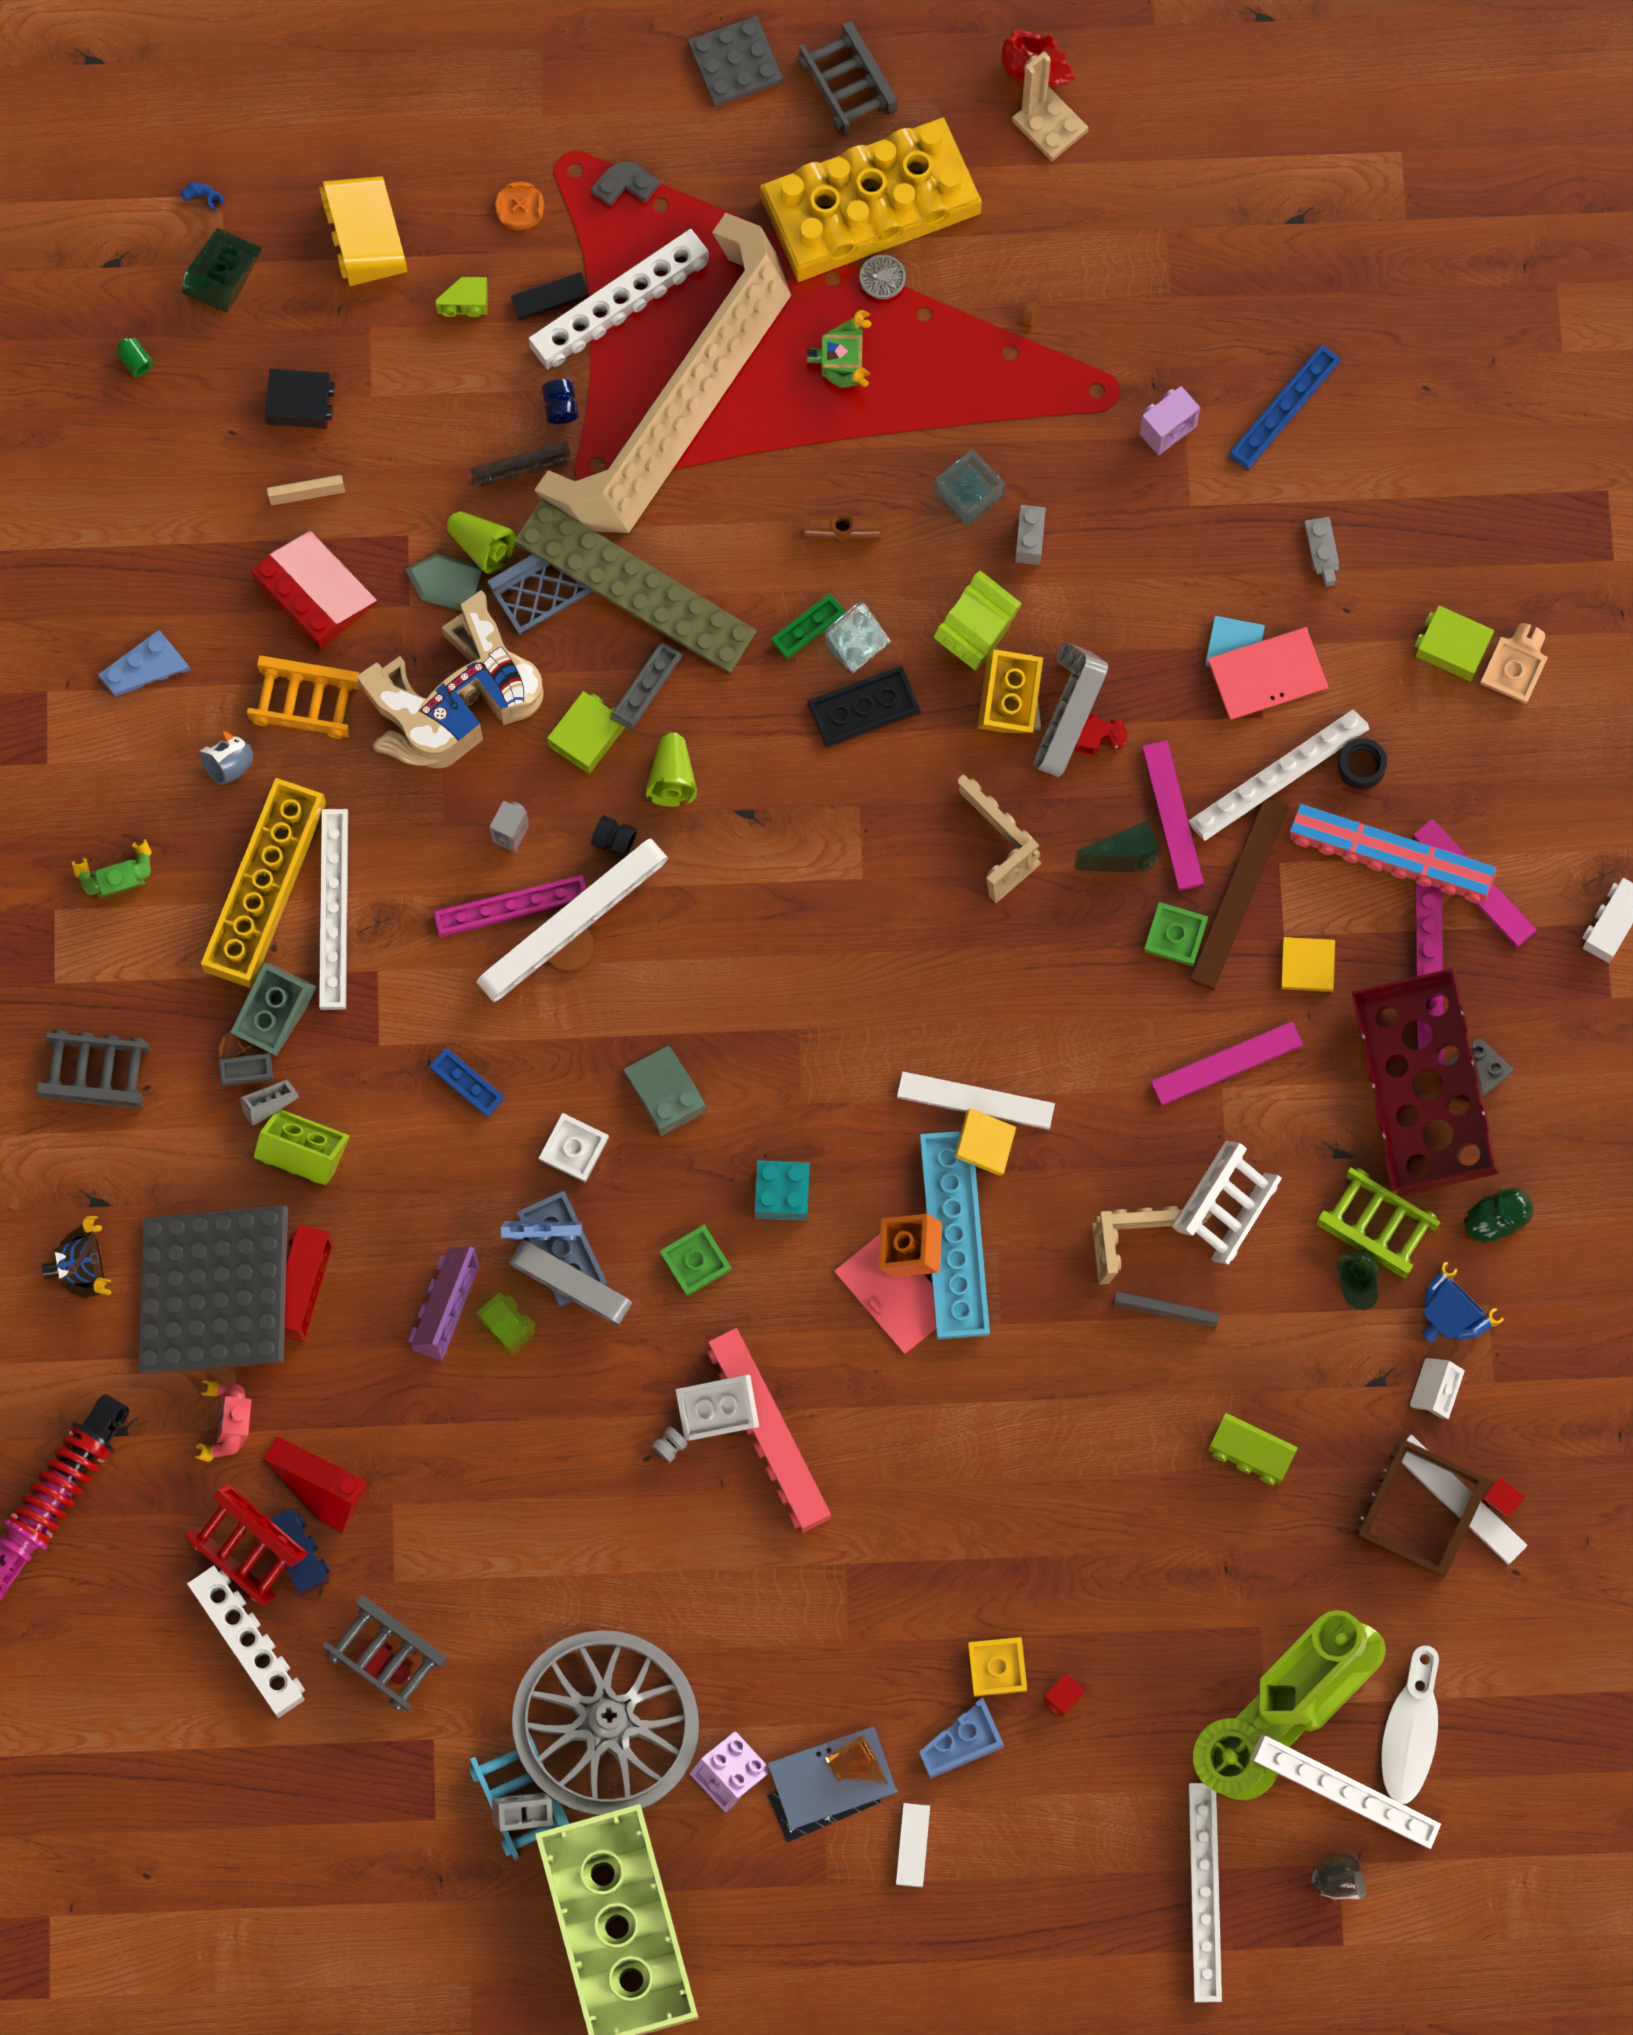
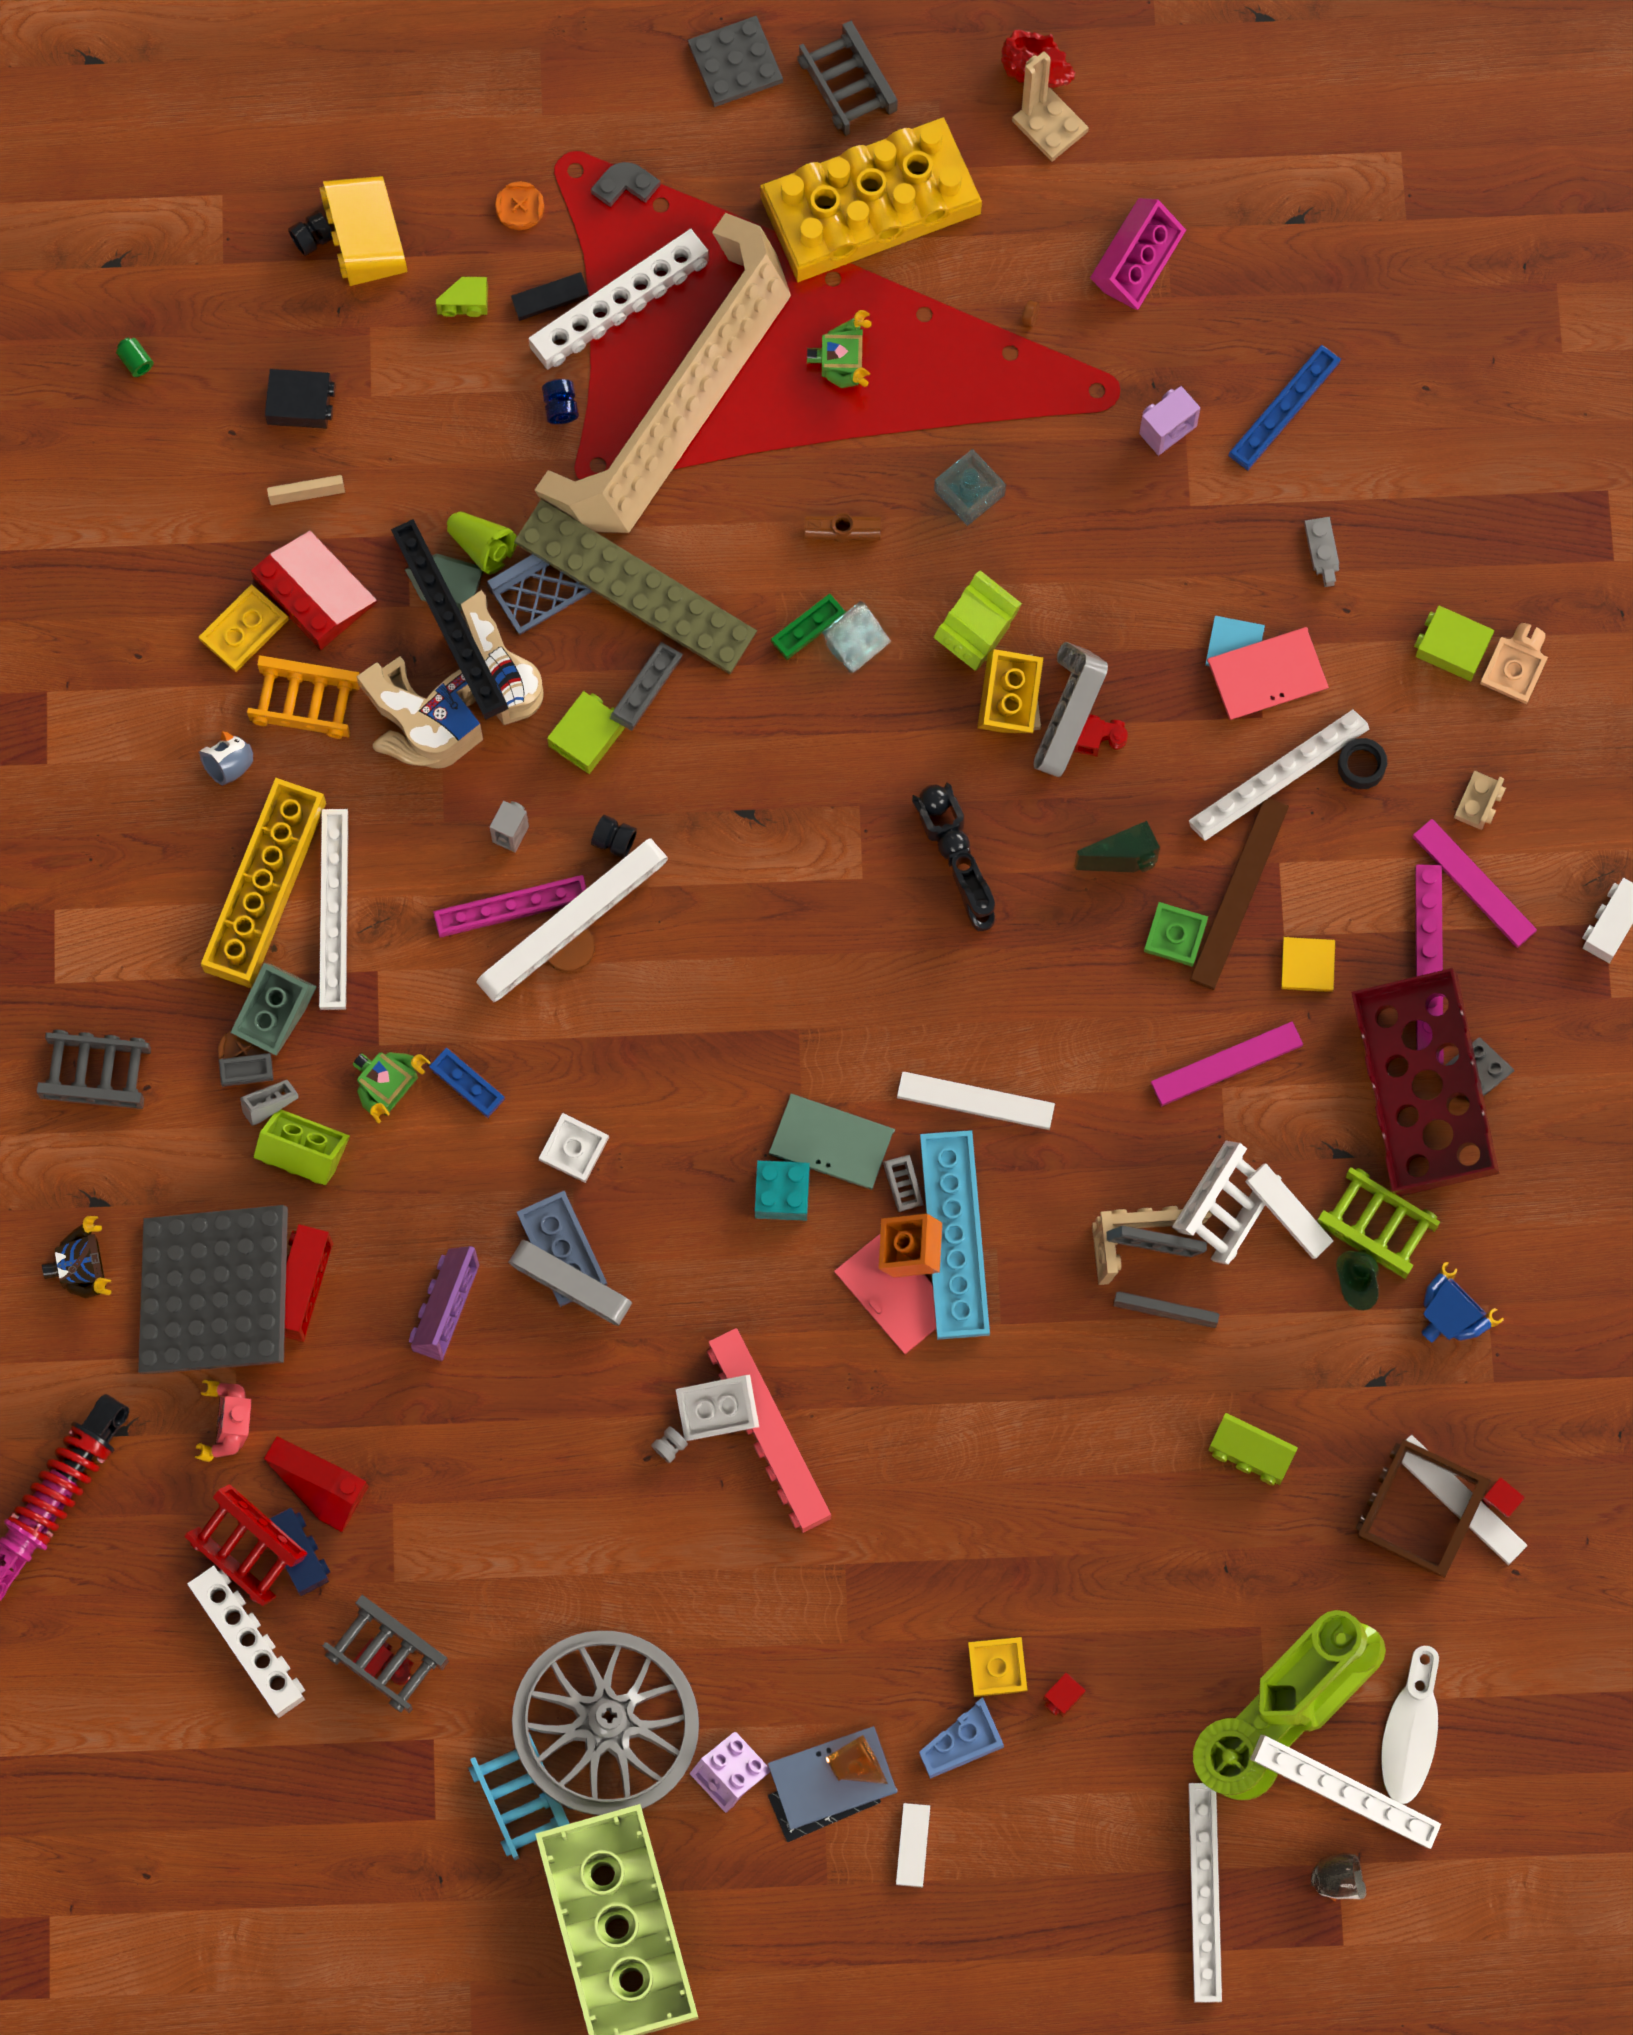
bright green torso [72,839,152,899] -> none
medium blue wing [98,630,191,697] -> none
blue piece [180,182,225,211] -> none
clear green slope [182,228,262,313] -> none
clear smoke plate [470,441,571,487] -> none
clear neon green brick [477,1291,536,1356] -> none
light grey brick [492,1793,553,1831] -> none
medium blue wing [501,1221,583,1240] -> none
sand green slope [623,1045,706,1137] -> none
lime cone [646,733,697,807] -> none
bright green plate [660,1224,732,1297] -> none
black tile [807,666,921,748] -> none
light grey wheel [860,255,906,299] -> none
yellow tile [954,1108,1016,1176] -> none
tan bracket [958,774,1041,903] -> none
light grey brick [1015,505,1046,565] -> none
dark pink tile [1142,740,1204,891] -> none
brick [1290,804,1496,903] -> none
white panel [1410,1358,1465,1419] -> none
dark green hair [1464,1188,1534,1243] -> none
none -> yellow plate [199,584,289,672]
none -> black wheel [288,210,333,256]
none -> bright green torso [353,1052,430,1123]
none -> black plate [391,519,509,720]
none -> sand green container [769,1093,895,1190]
none -> light grey slope [883,1155,923,1212]
none -> black piece [912,782,995,931]
none -> dark pink slope [1090,198,1186,310]
none -> dark grey tile [1106,1226,1207,1257]
none -> white tile [1245,1163,1333,1259]
none -> tan bracket [1454,771,1506,830]

